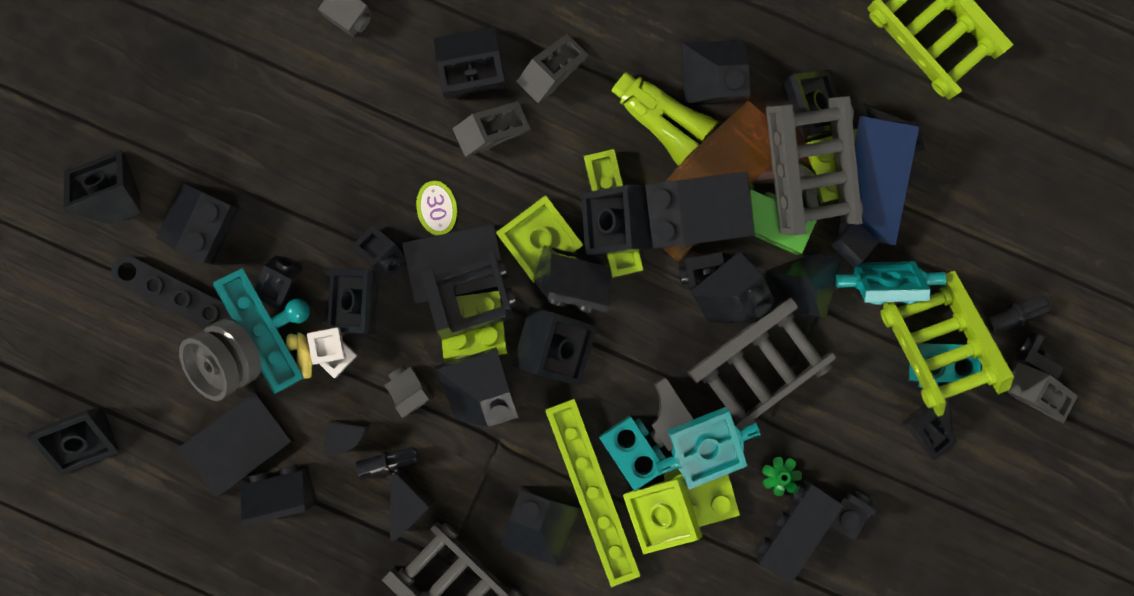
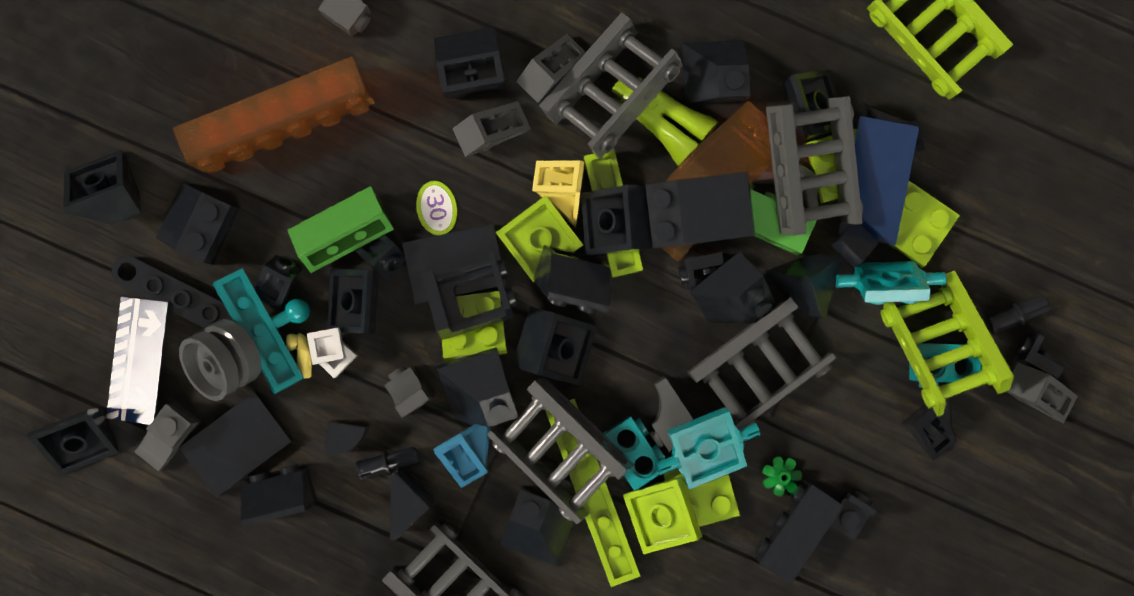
none -> sticker [106,297,168,425]
none -> dark grey arch [135,402,201,471]
none -> clear orange brick [173,57,375,173]
none -> bright green brick [288,186,394,273]
none -> dark azure slope [433,424,490,488]
none -> dark grey fence [487,377,635,524]
none -> light yellow slope [532,161,584,228]
none -> dark grey fence [539,12,683,159]
none -> lime plate [889,181,960,267]

